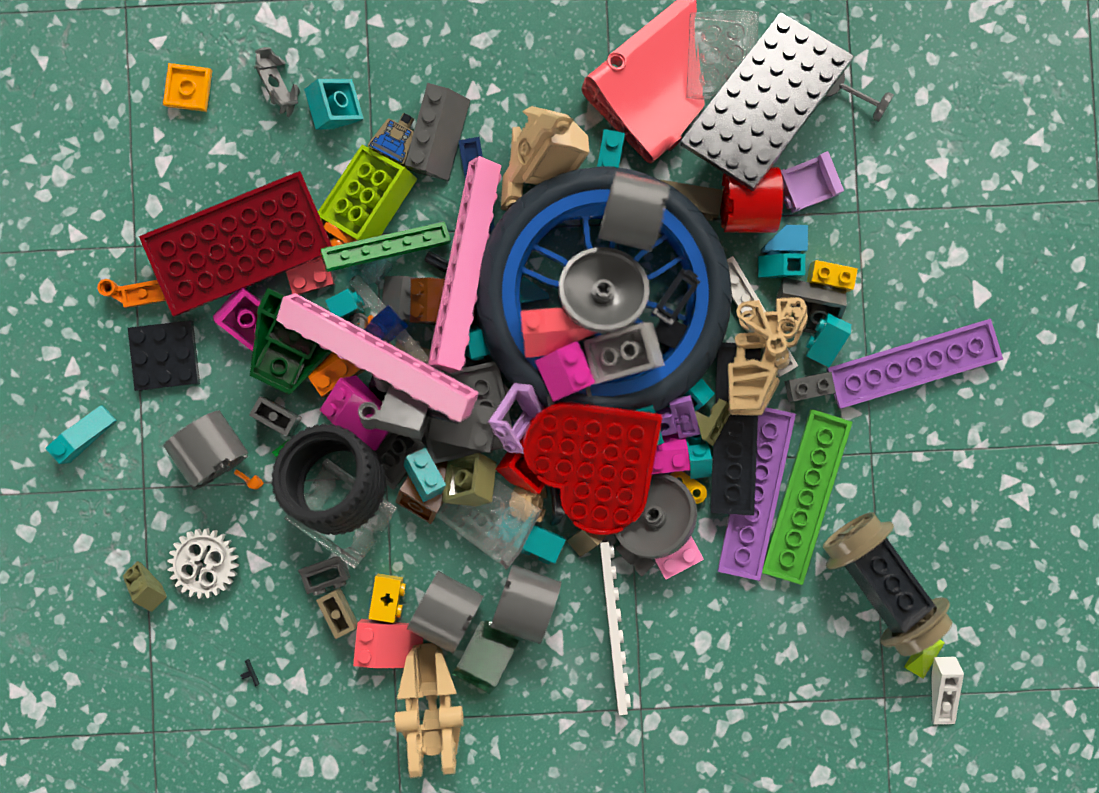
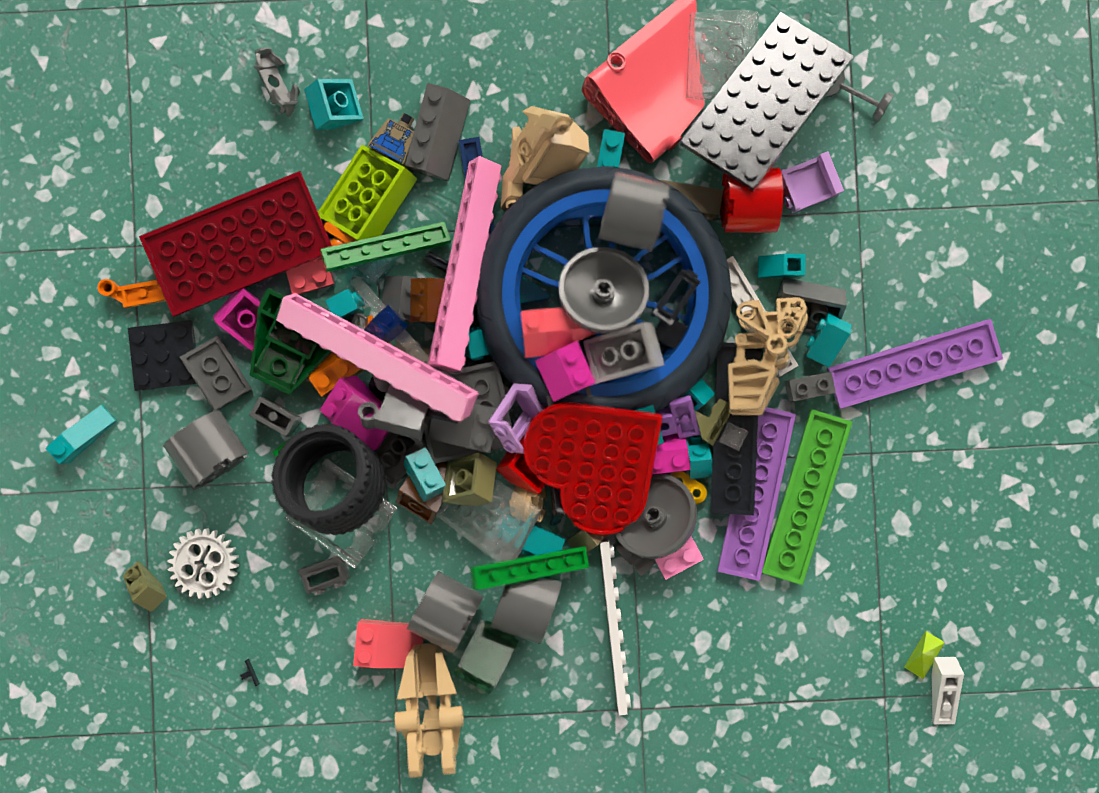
light orange plate [163,63,212,112] -> none
orange hand [234,469,264,489] -> none
dark tan brick [316,587,358,639] -> none
yellow brick [369,574,406,623] -> none
dark azure slope [761,225,808,255] -> none
yellow brick [806,260,858,292] -> none
brick [823,512,952,656] -> none
none -> dark grey tile [180,335,252,411]
none -> green plate [470,546,589,590]
none -> clear plate [719,422,748,451]

